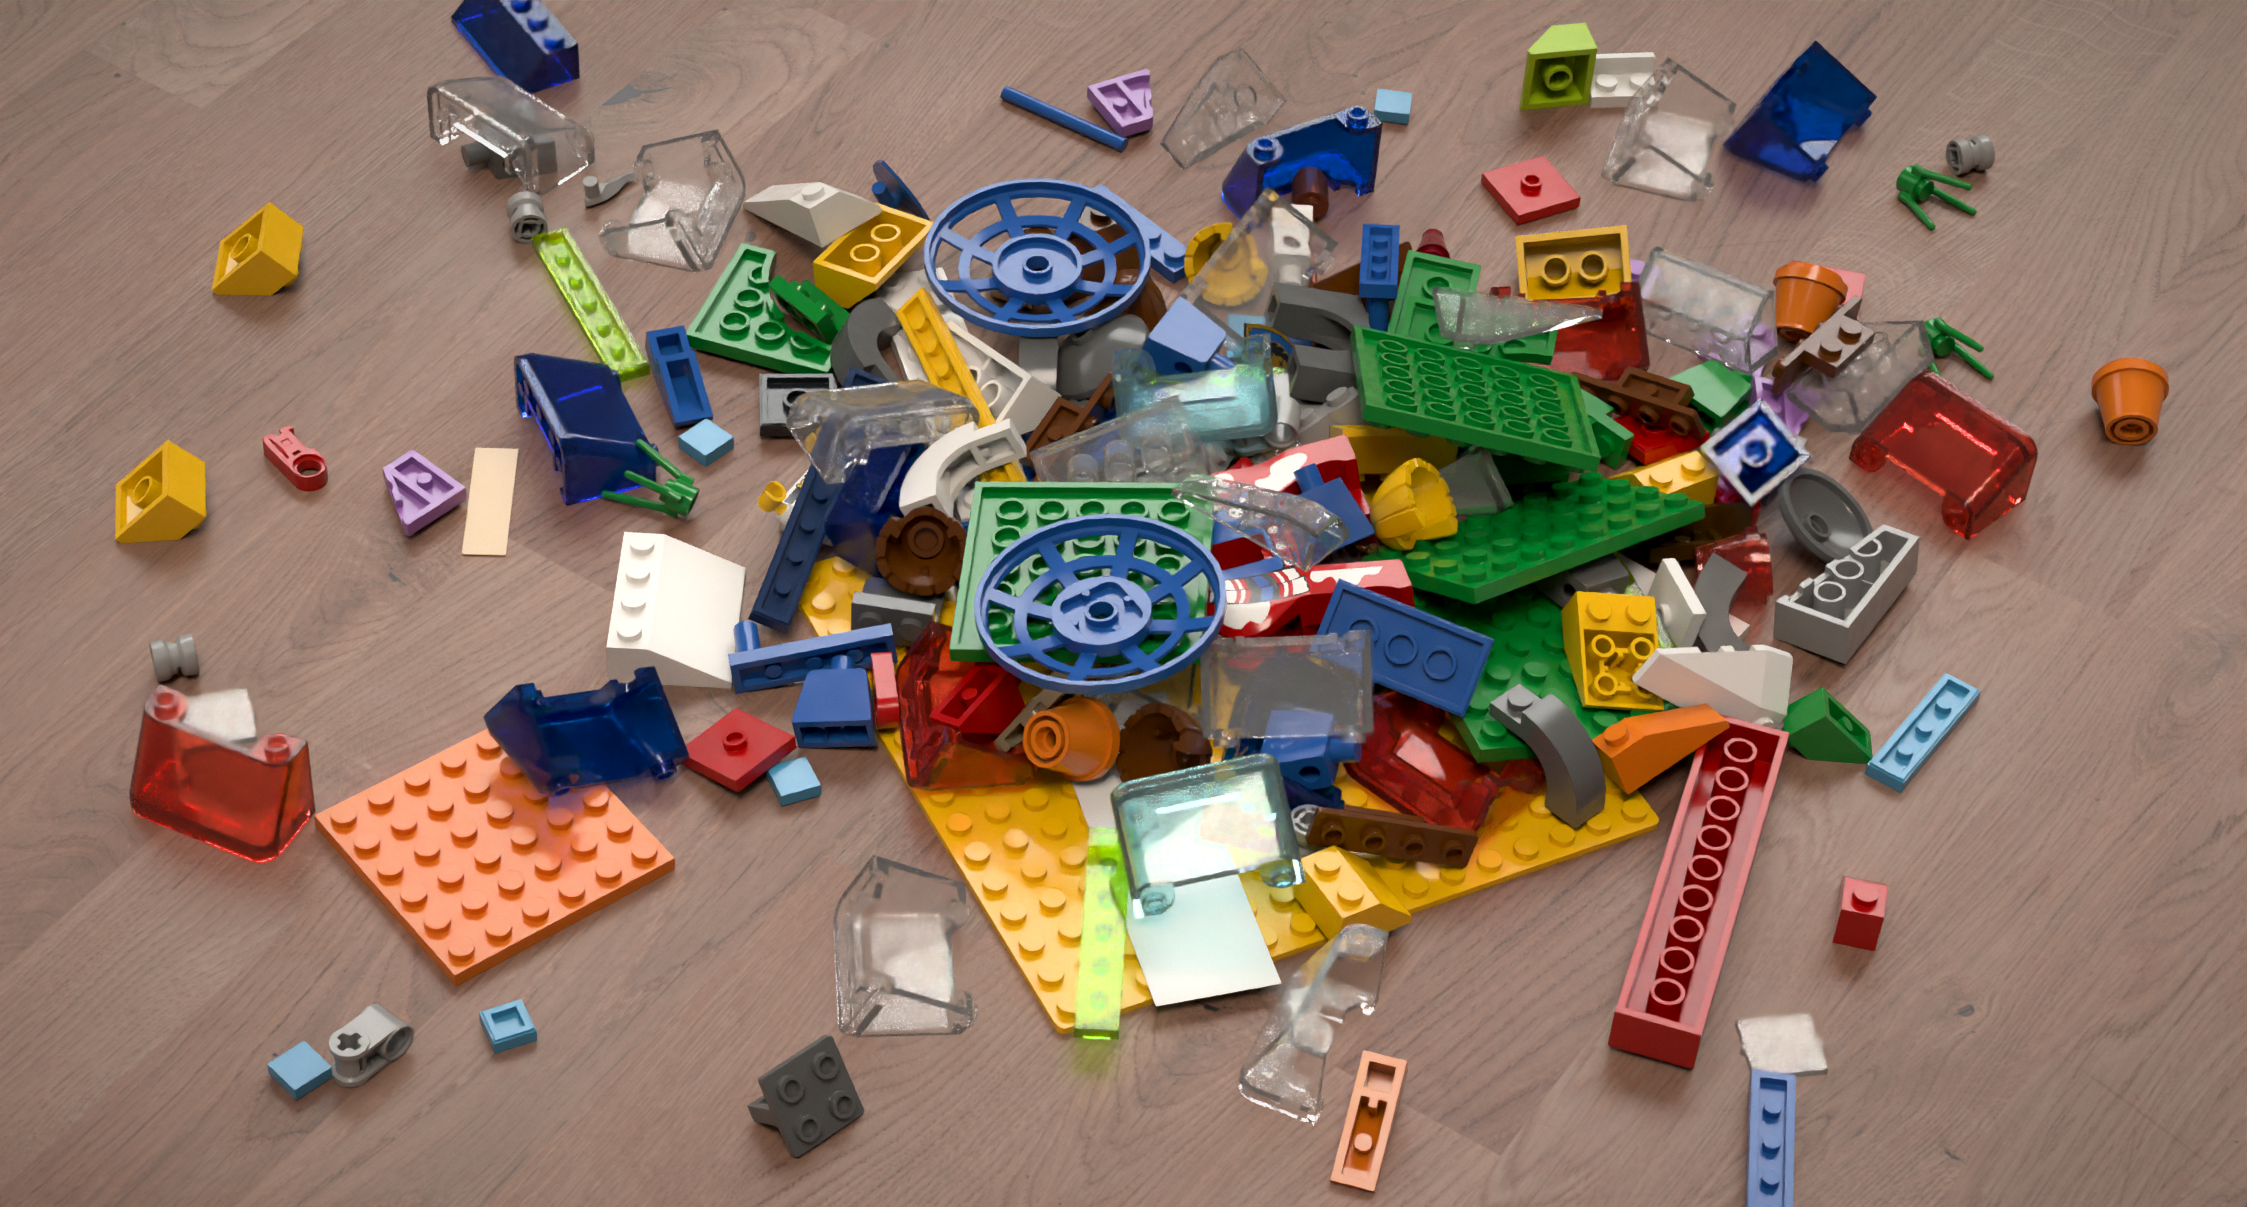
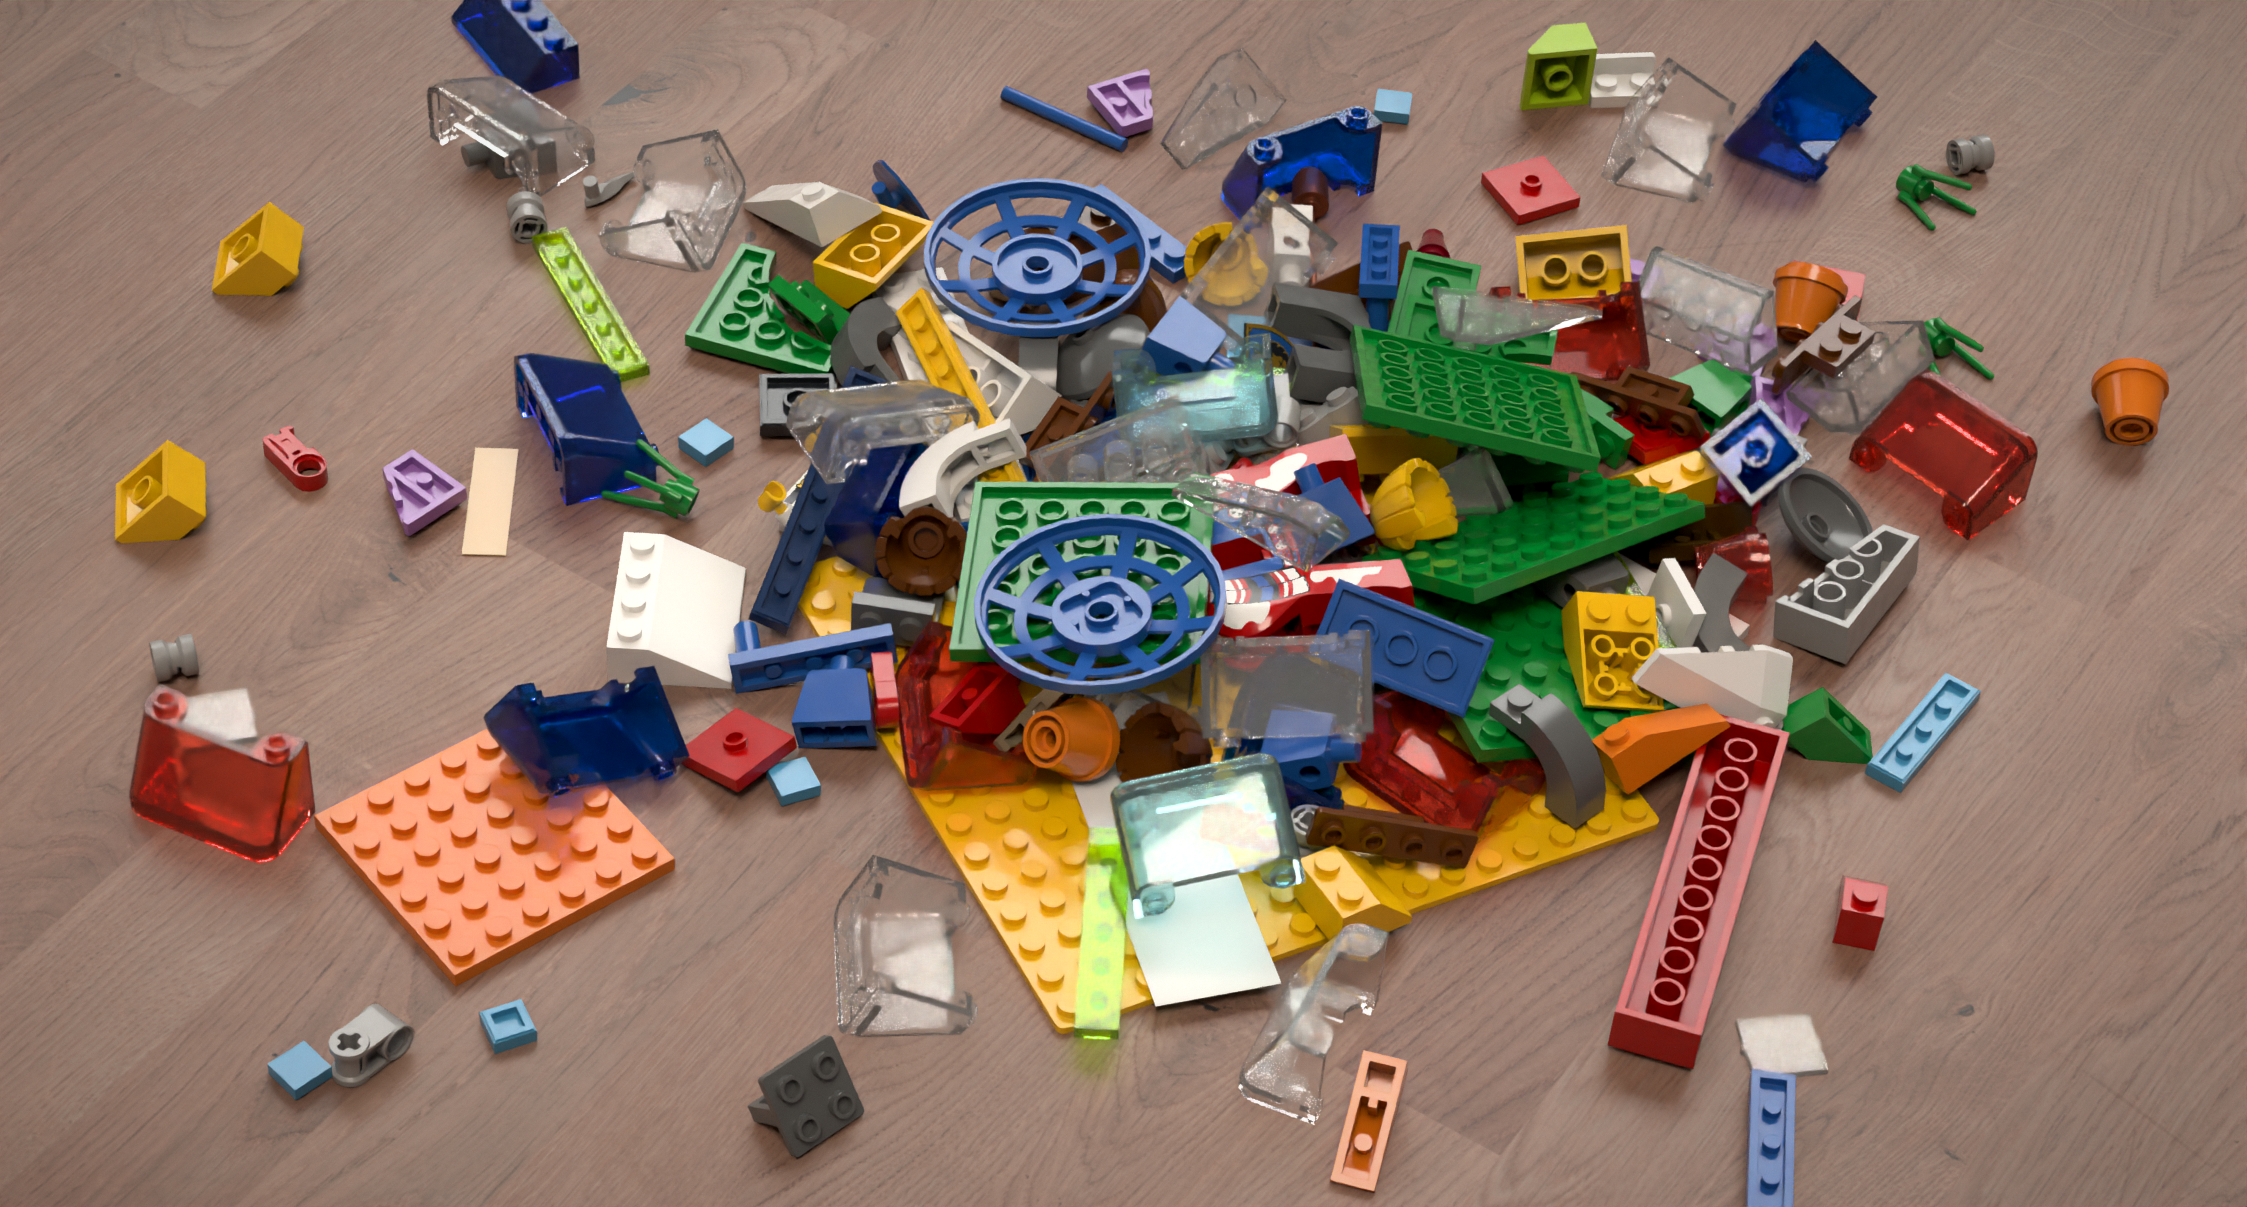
blue slope [645,325,713,427] -> none

